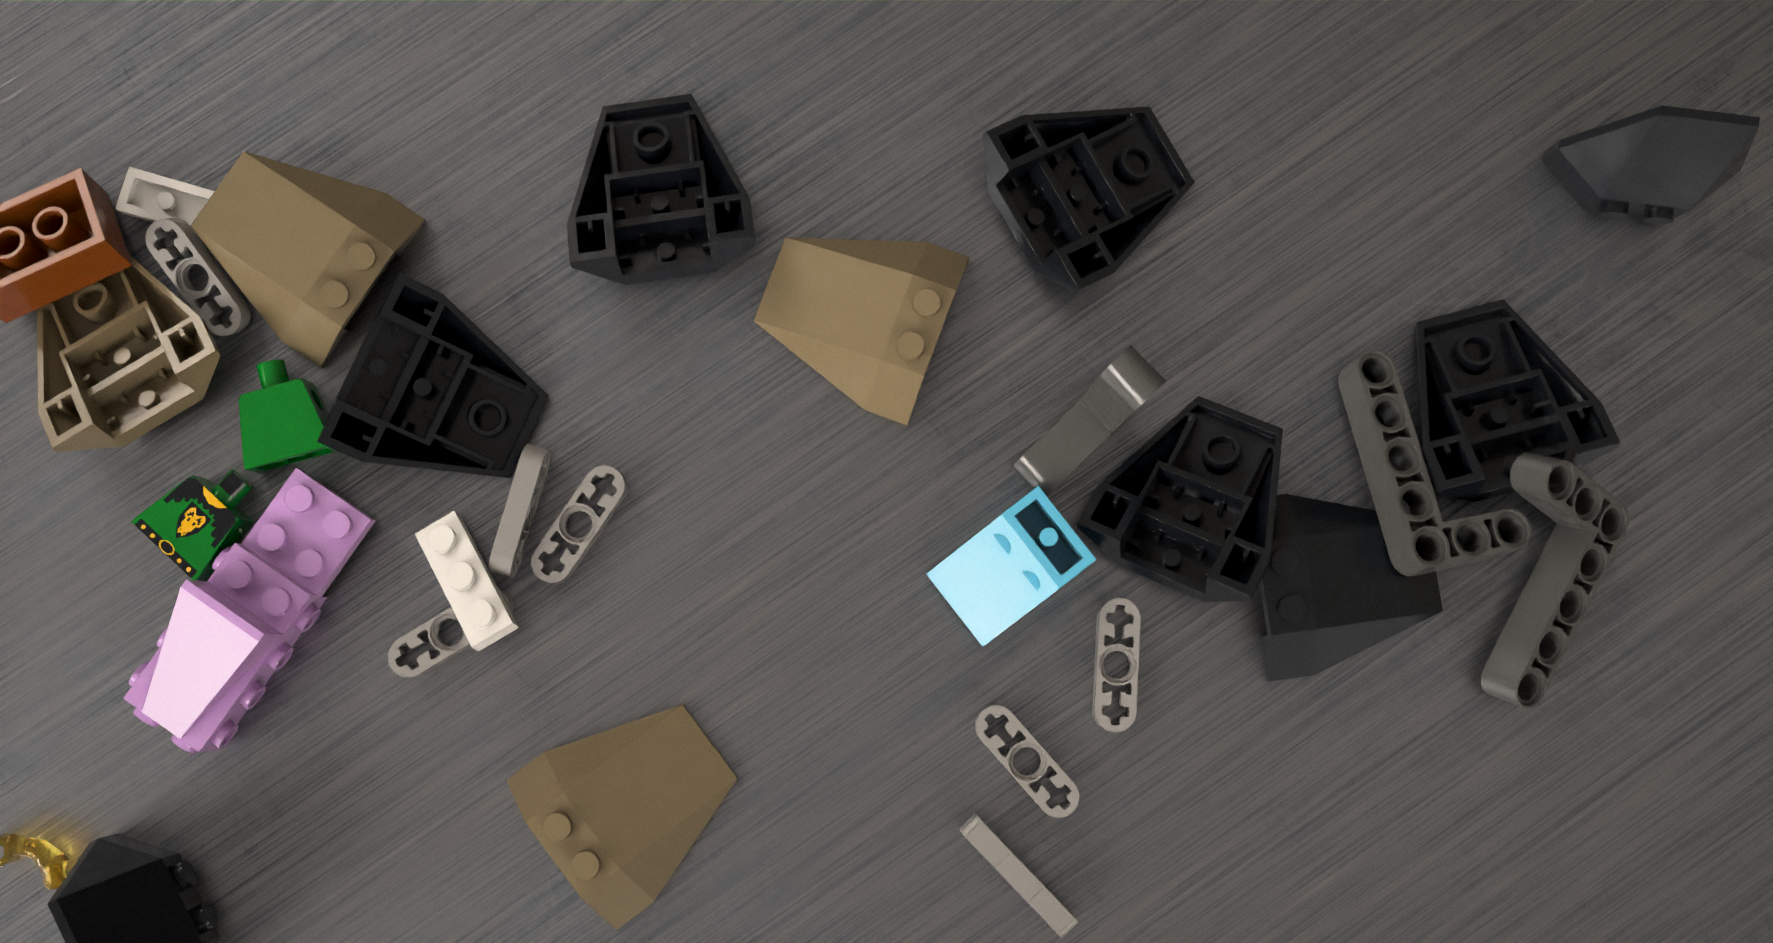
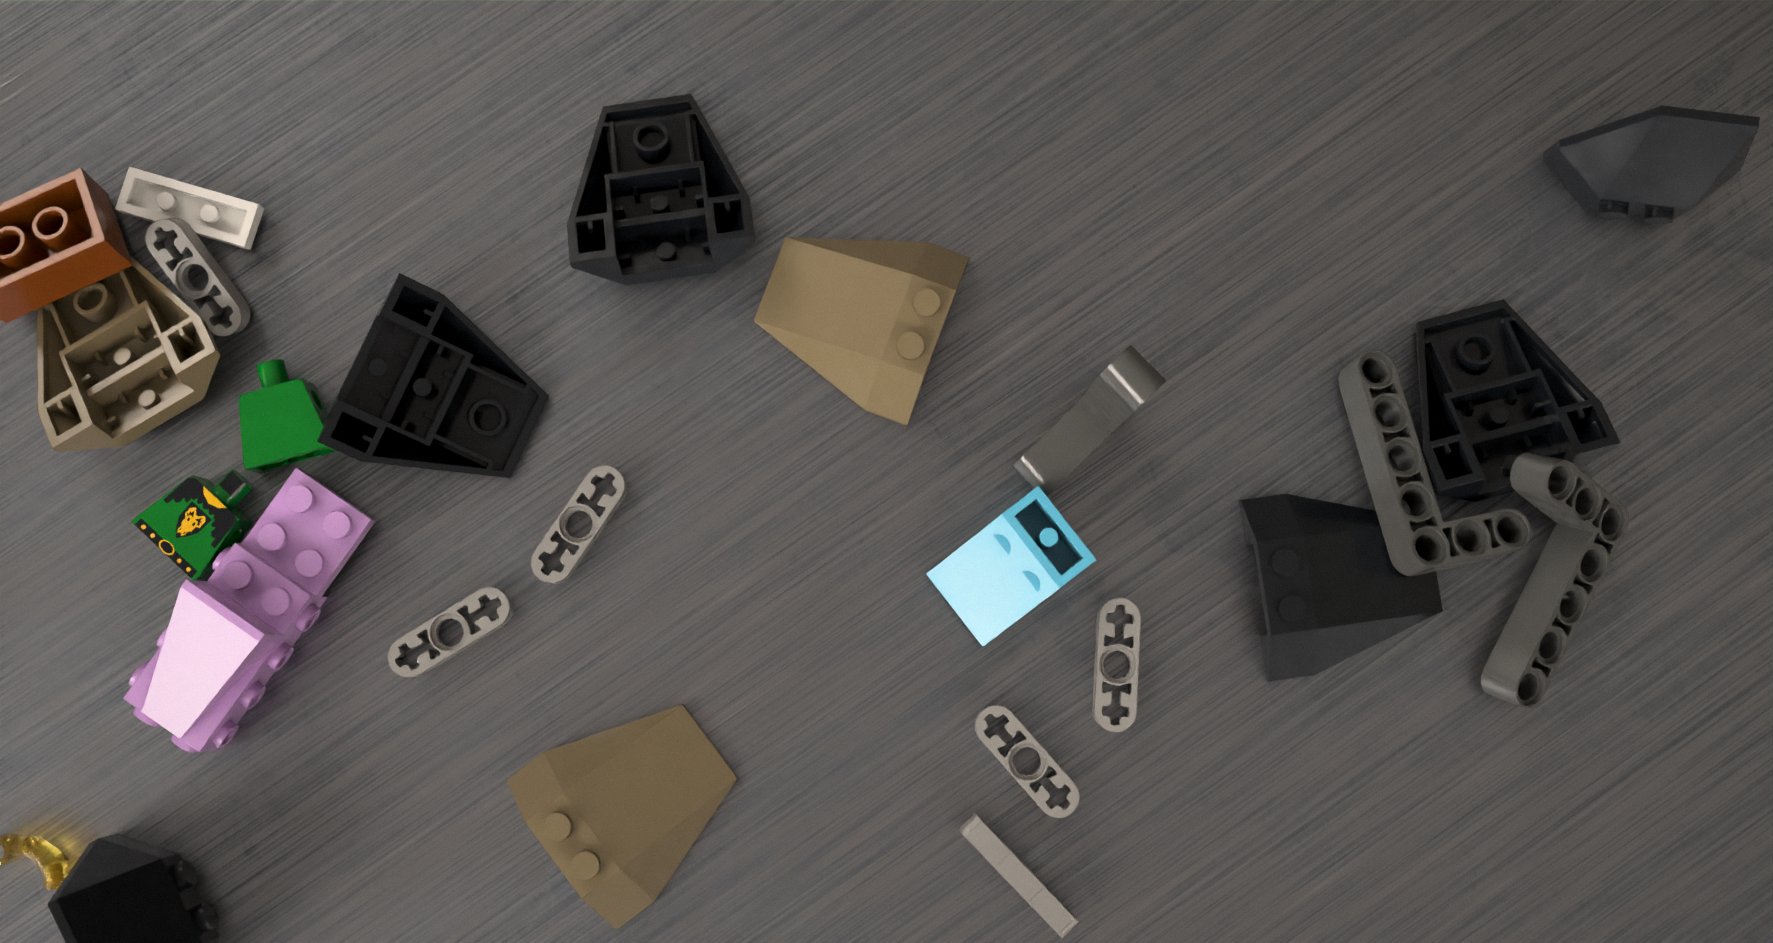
dark tan wedge [190,151,426,368] -> none
white plate [415,510,519,652] -> none
light grey beam [489,444,551,578] -> none
black wedge [983,106,1195,293] -> none
black wedge [1077,396,1283,603] -> none

